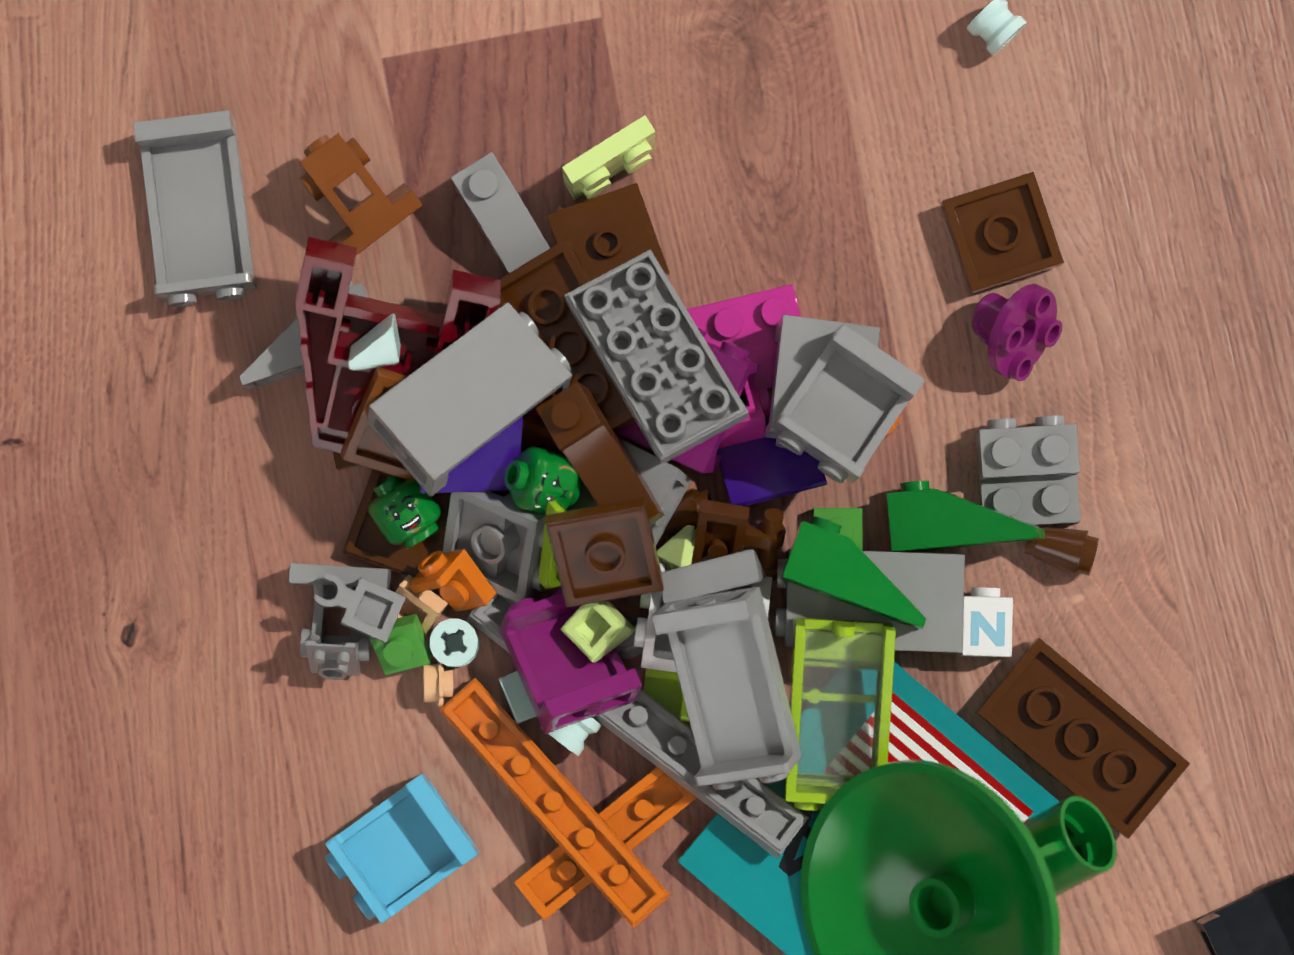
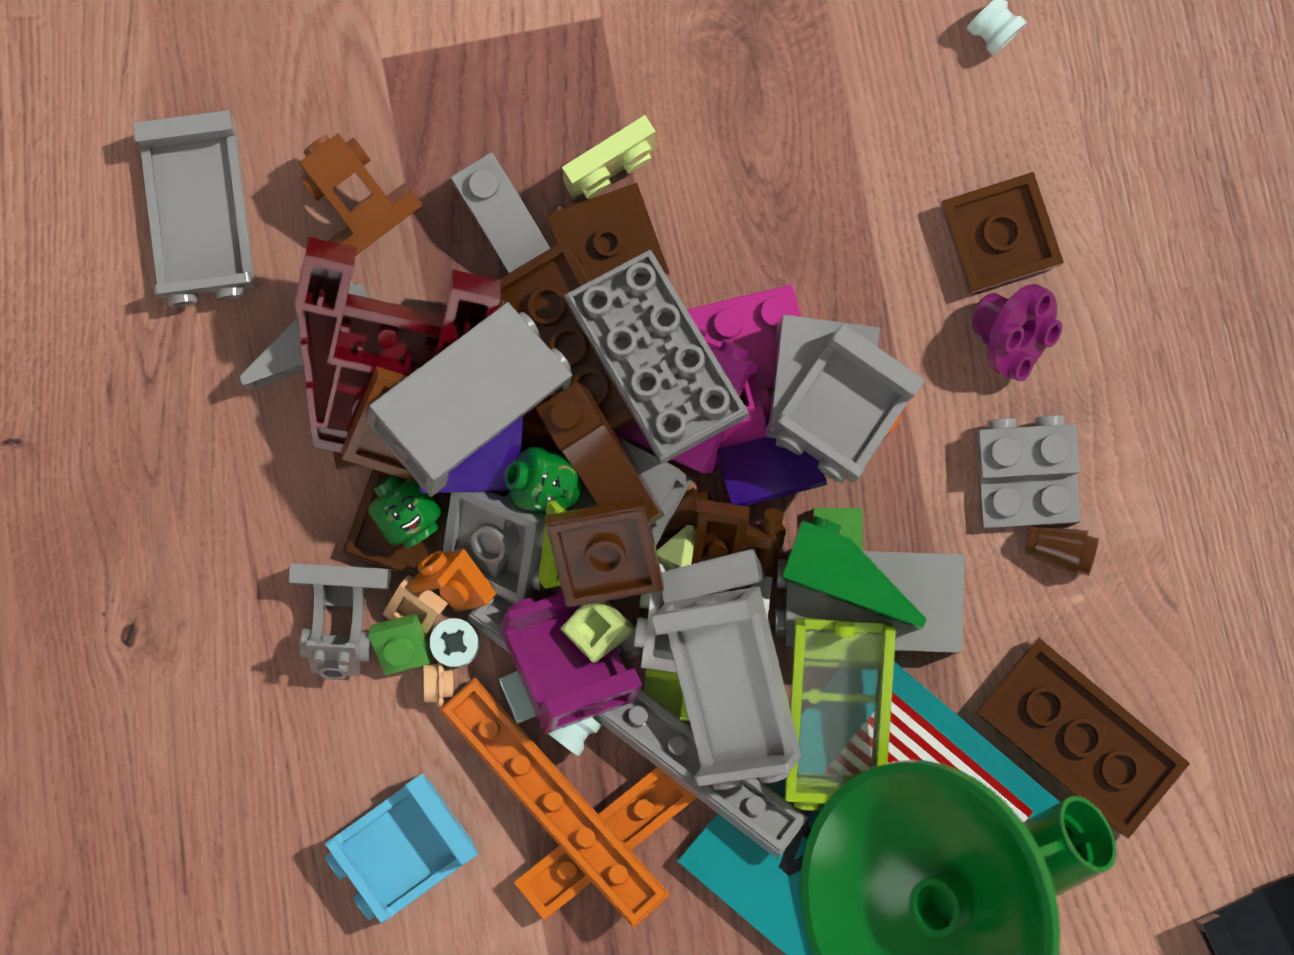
light grey plate [313,574,406,644] -> none
light aqua slope [348,314,401,370] -> none
green slope [887,481,1045,552] -> none
white brick [957,587,1013,658] -> none

